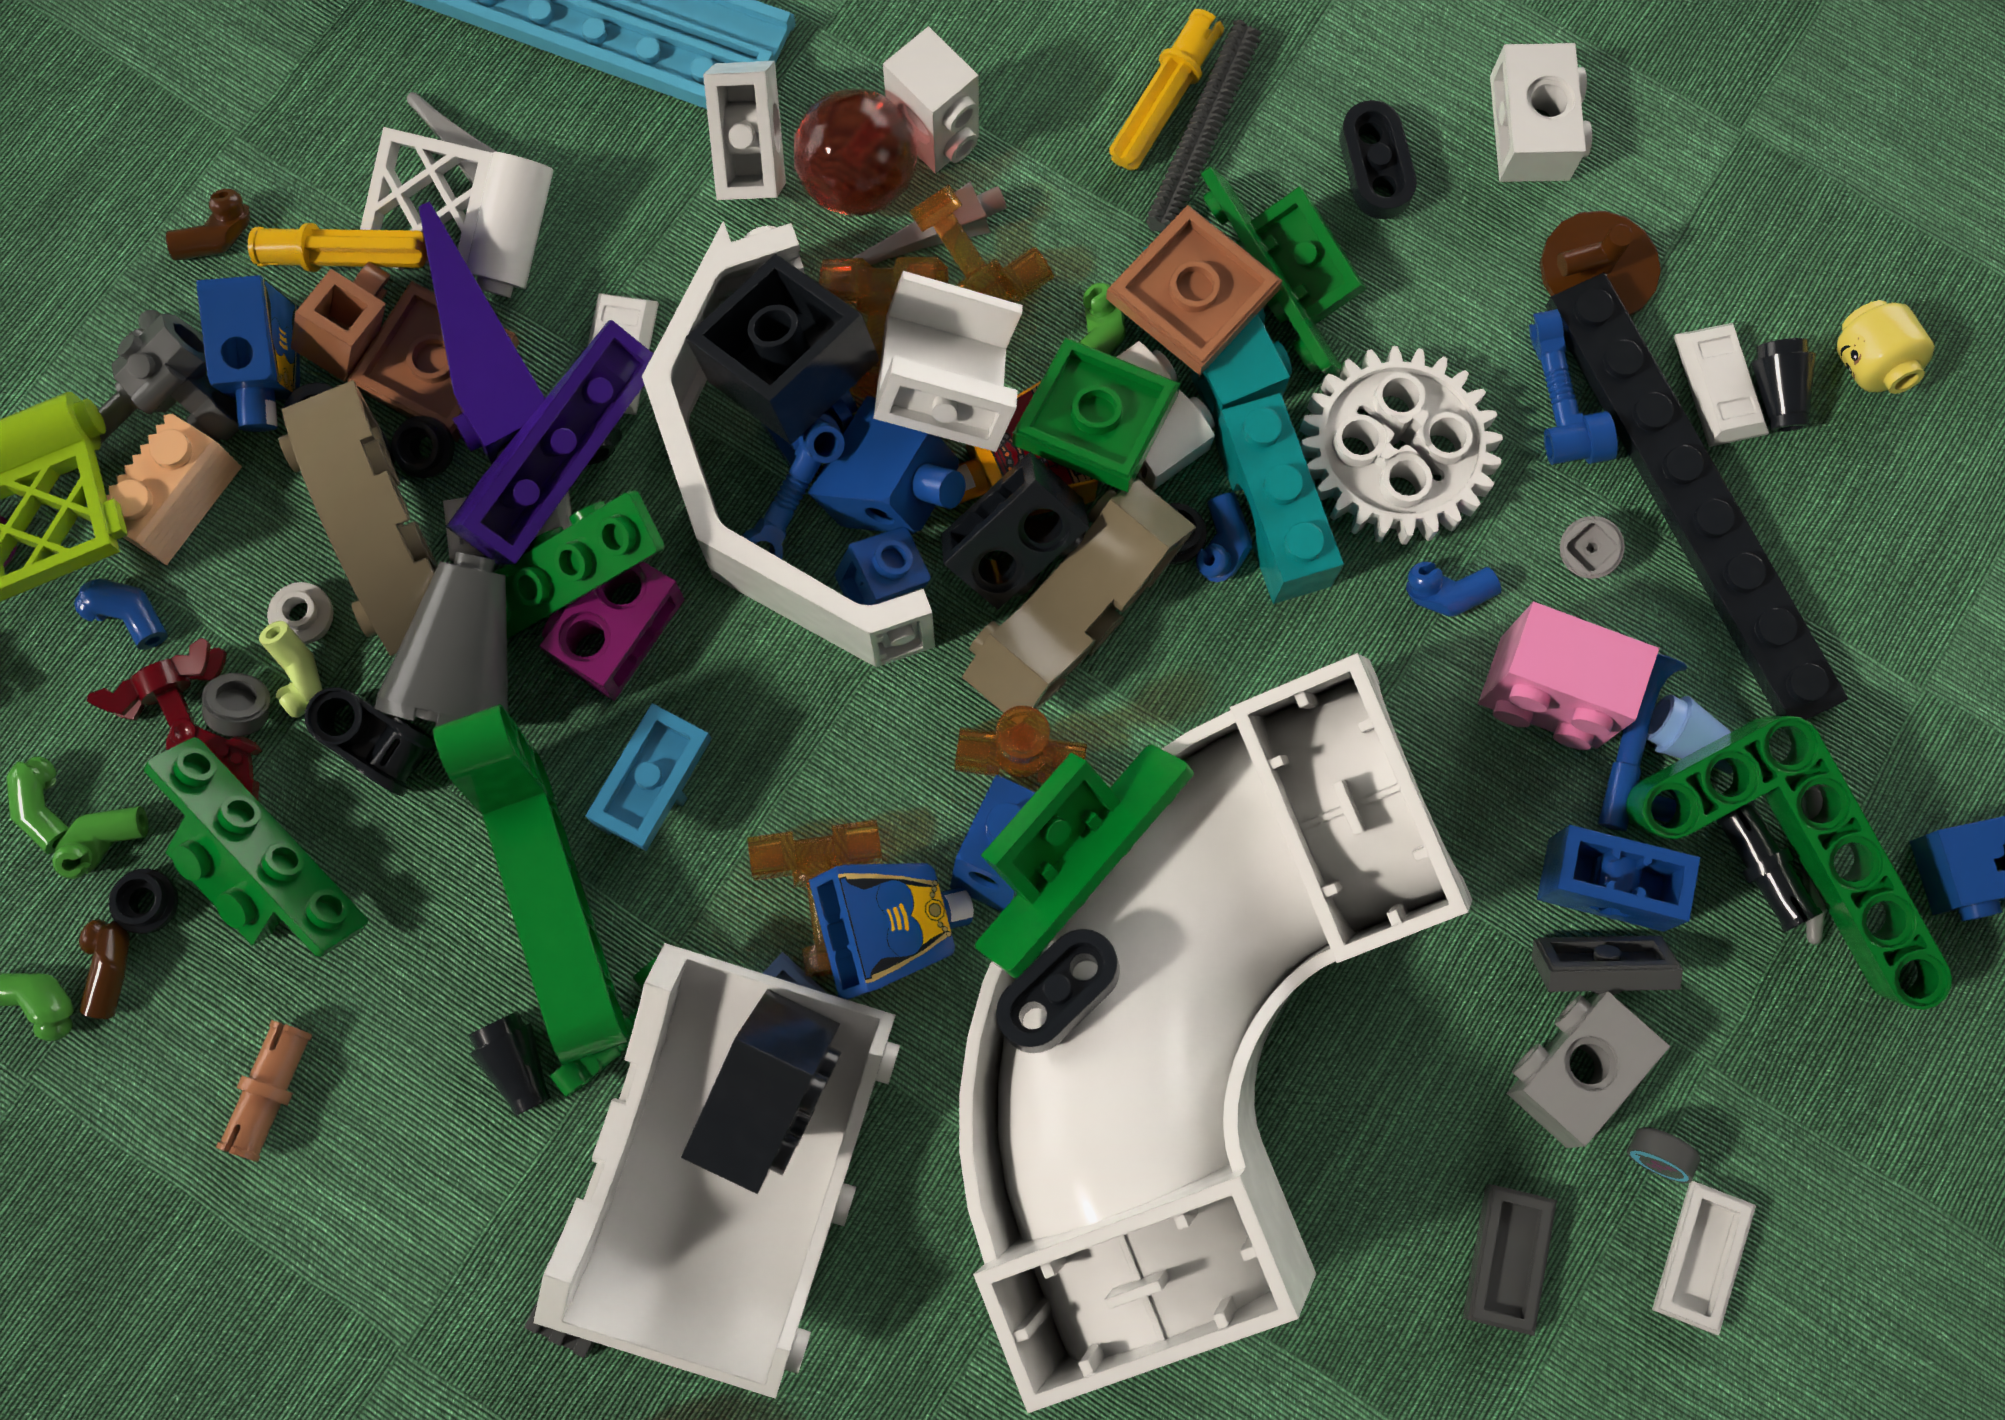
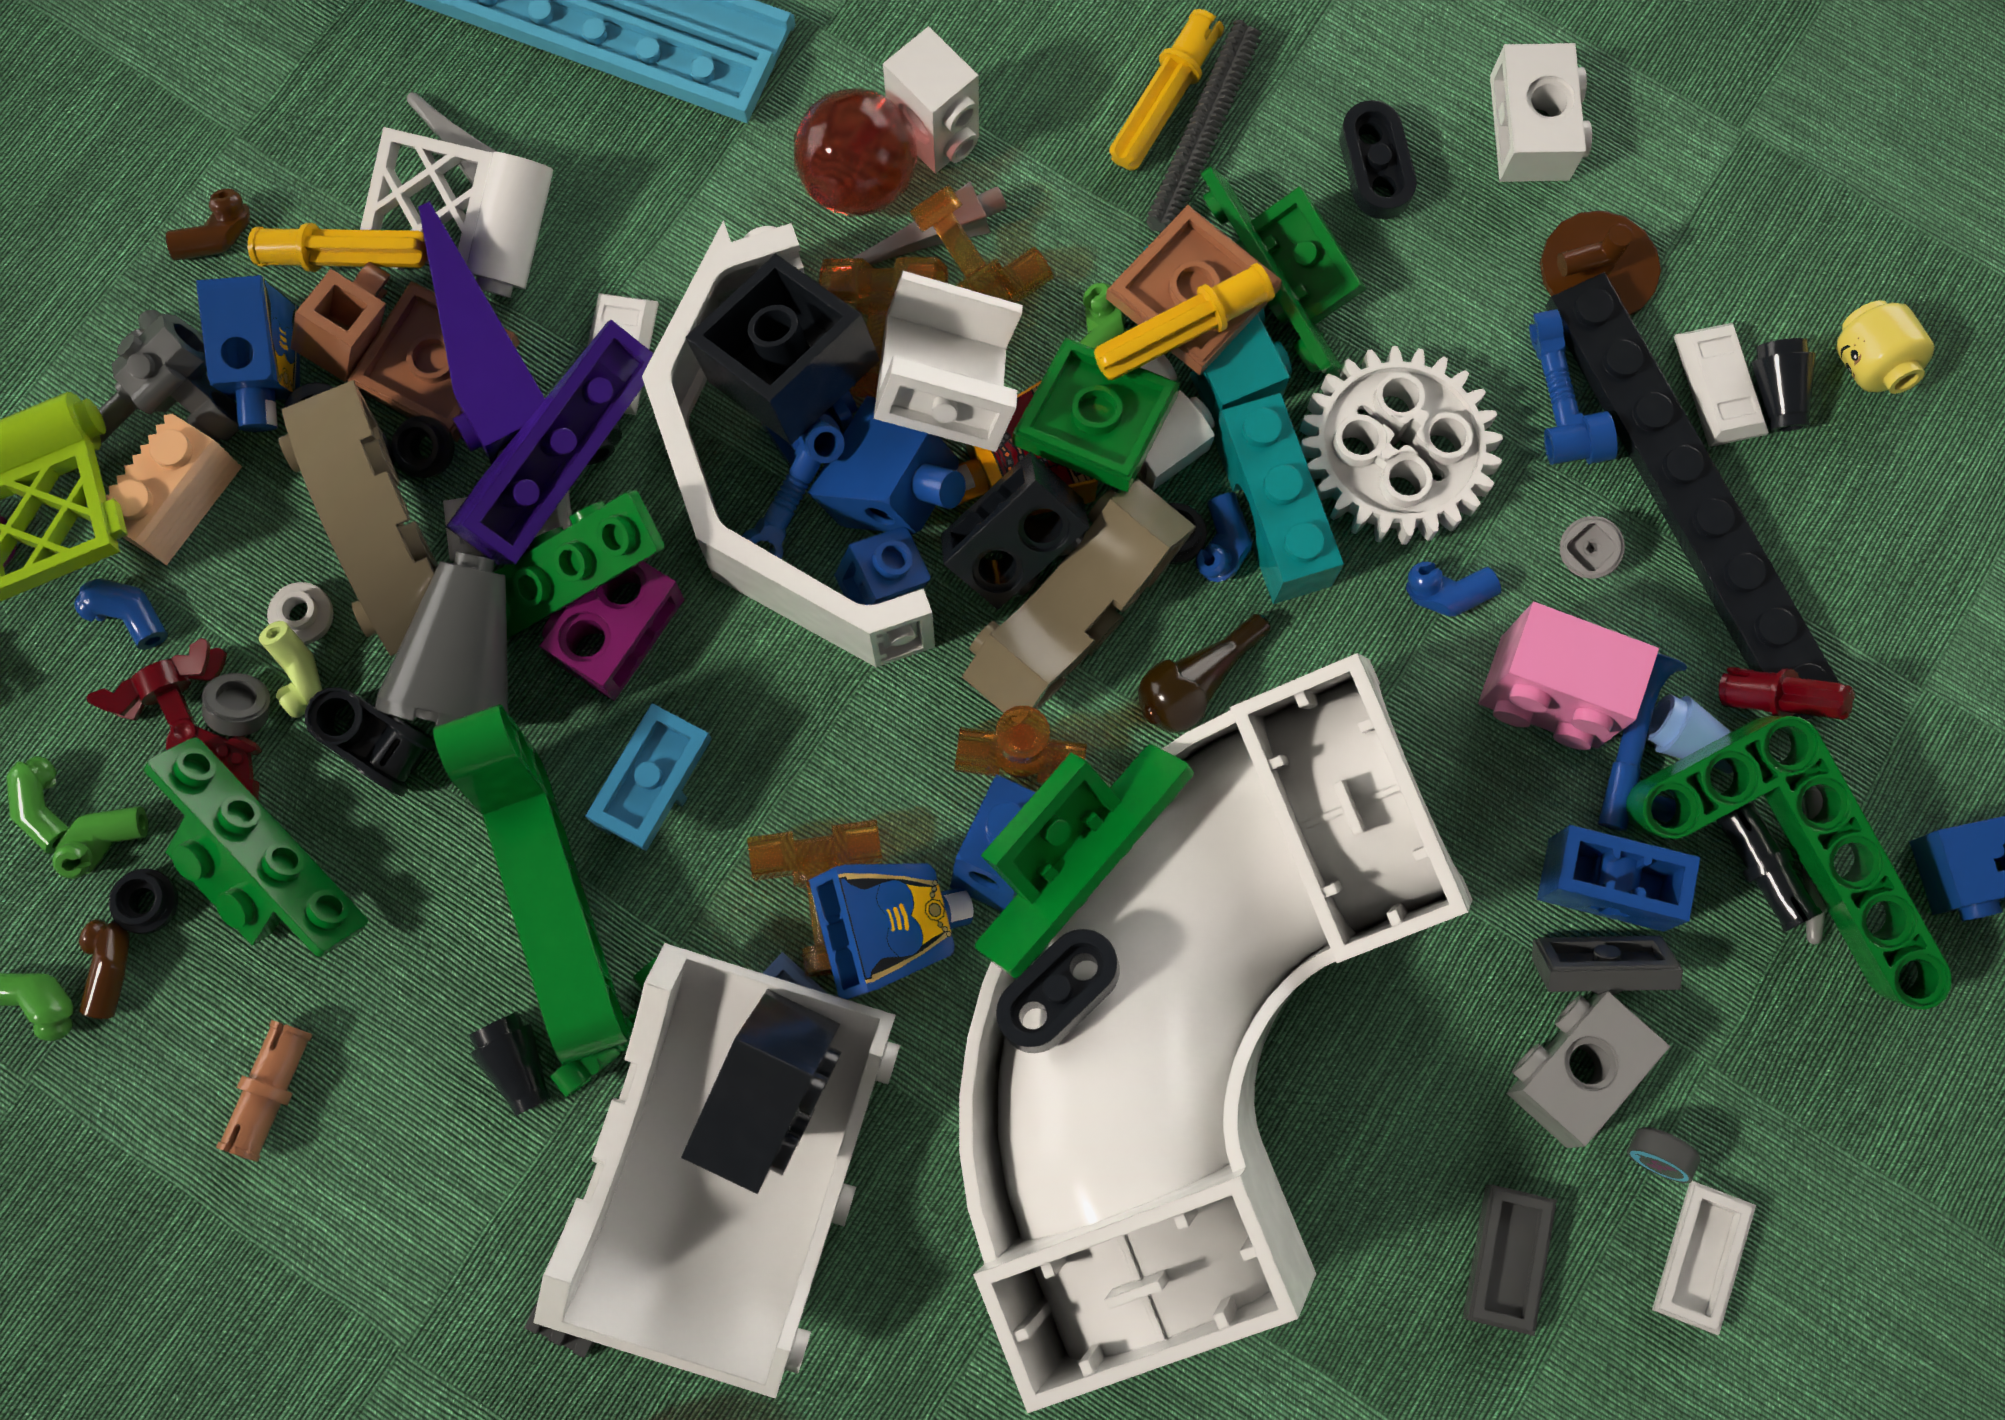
white brick [703,61,786,200] -> none
none -> yellow axle [1094,263,1275,380]
none -> dark brown piece [1138,614,1271,733]
none -> dark red axle [1719,667,1855,720]

